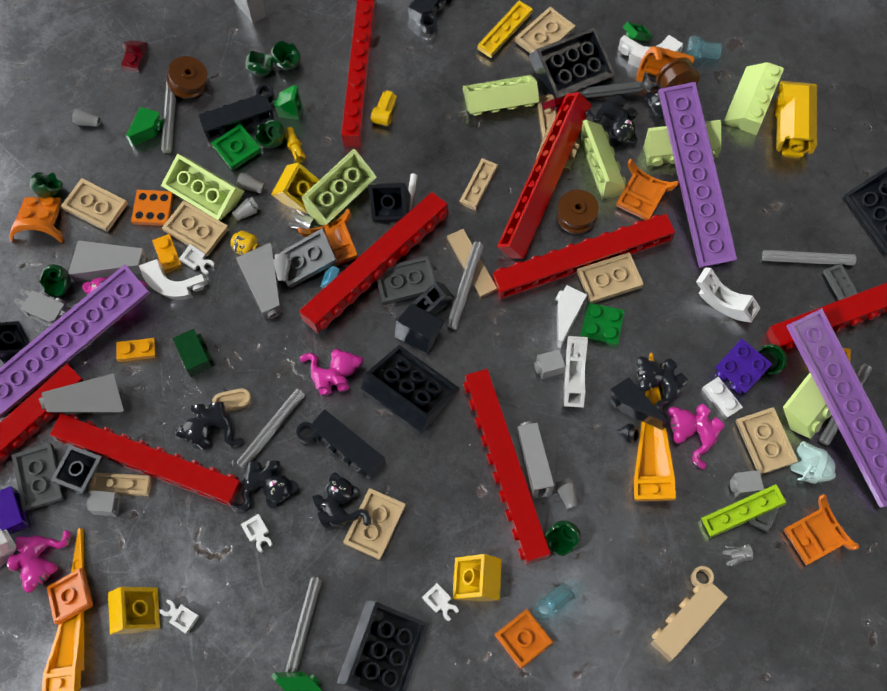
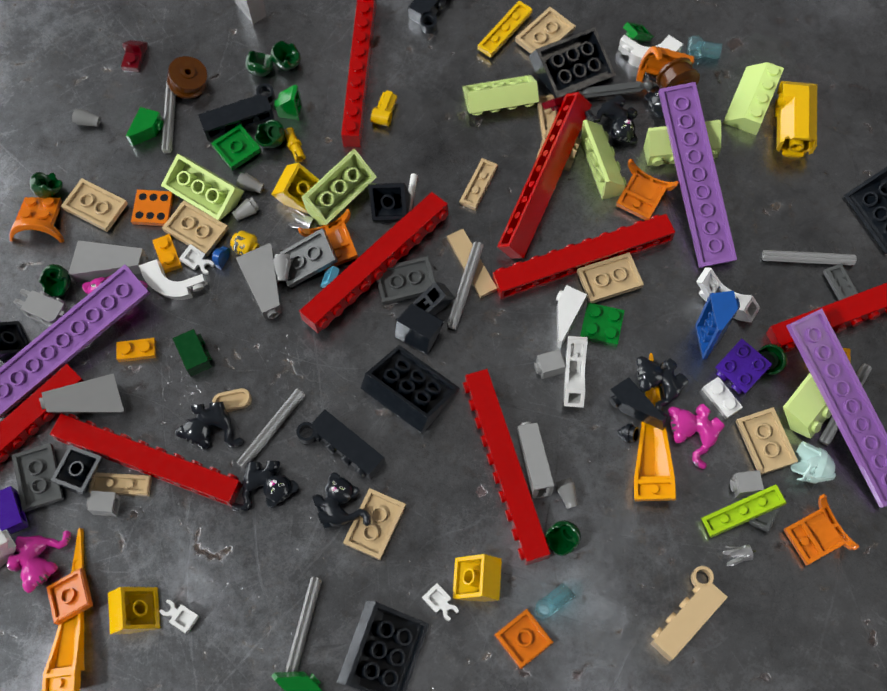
white plate [241,514,273,553] -> none
dark pink animal [300,349,364,396] -> none
reddish brown wheel [557,189,599,234] -> none
none -> blue tile [212,246,231,270]
none -> blue slope [695,291,740,360]

